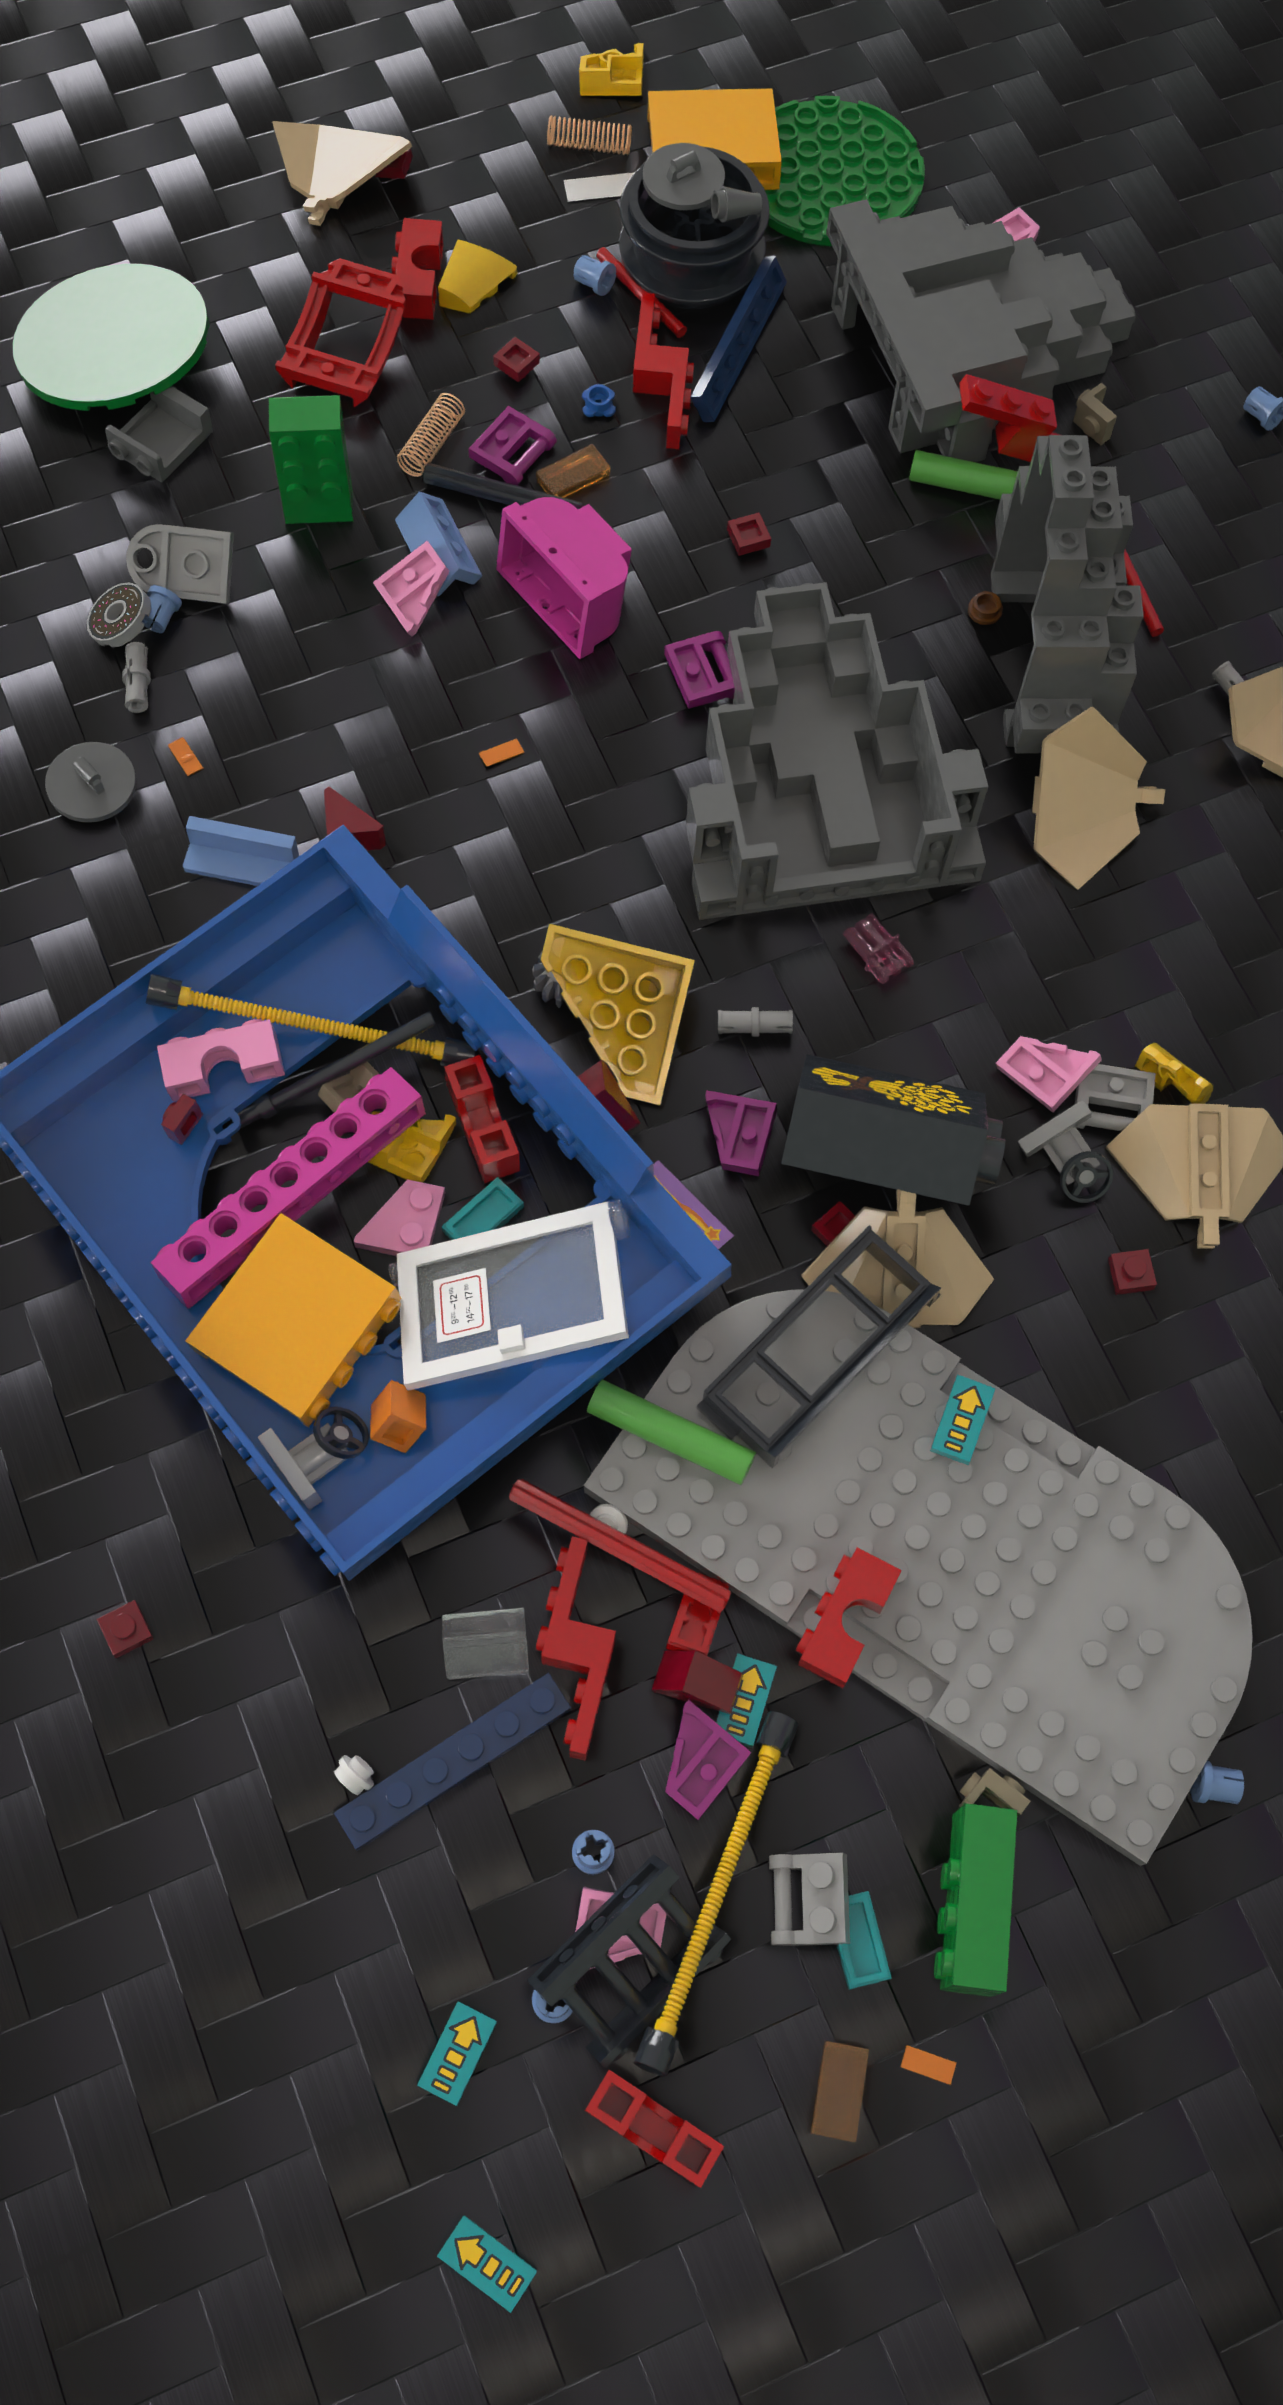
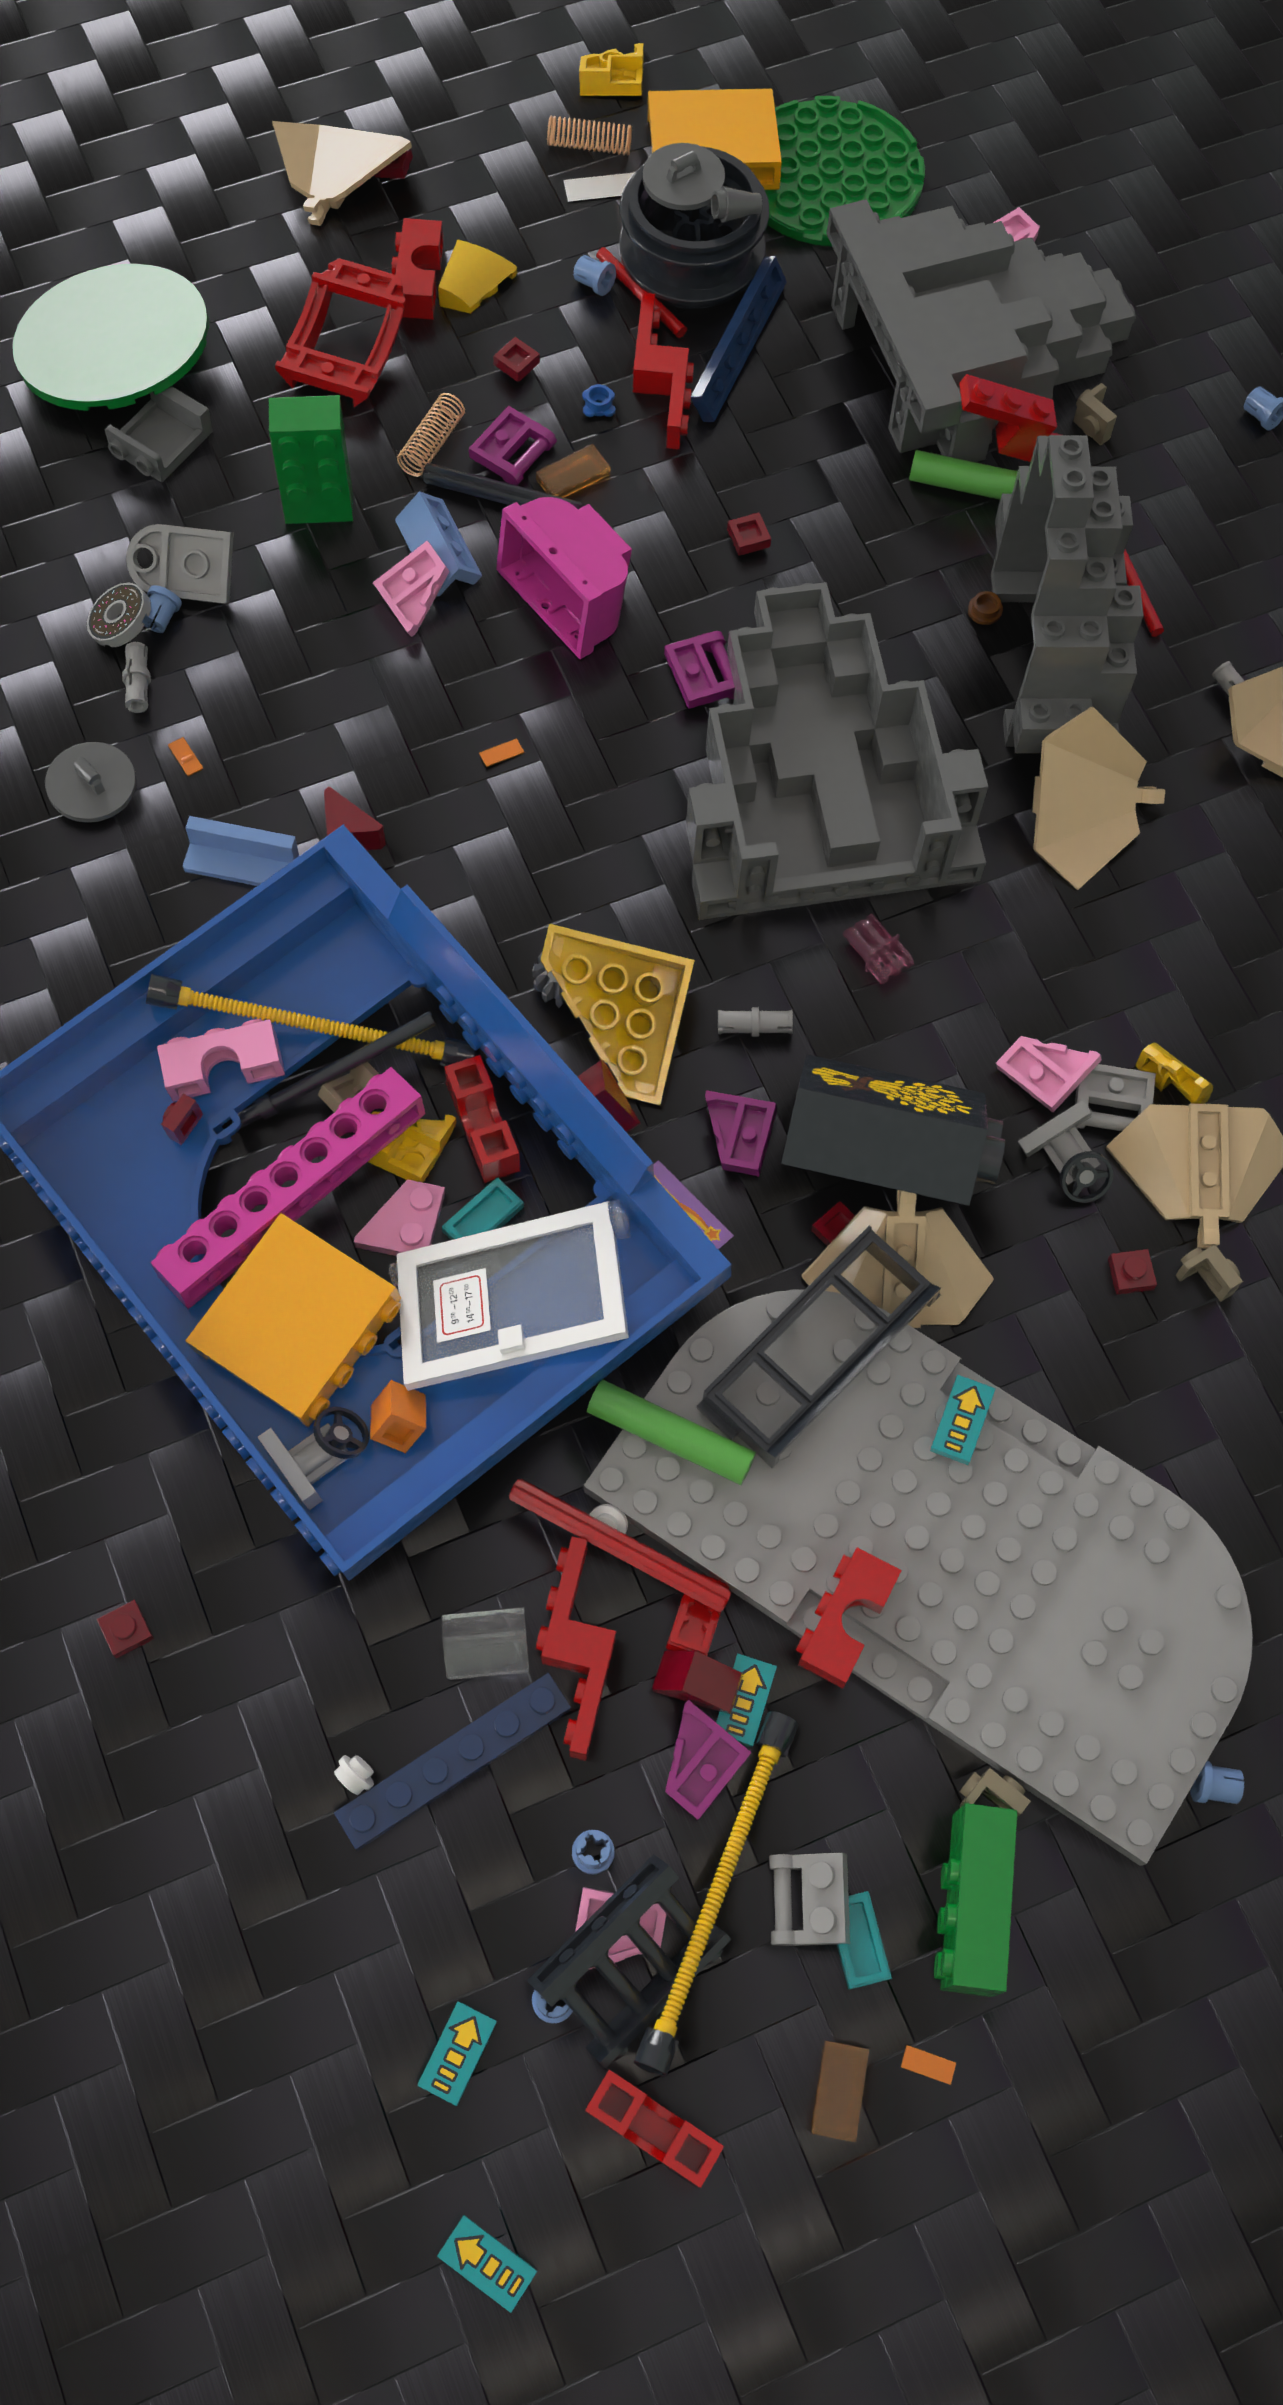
none -> dark tan bracket [1176,1244,1243,1302]

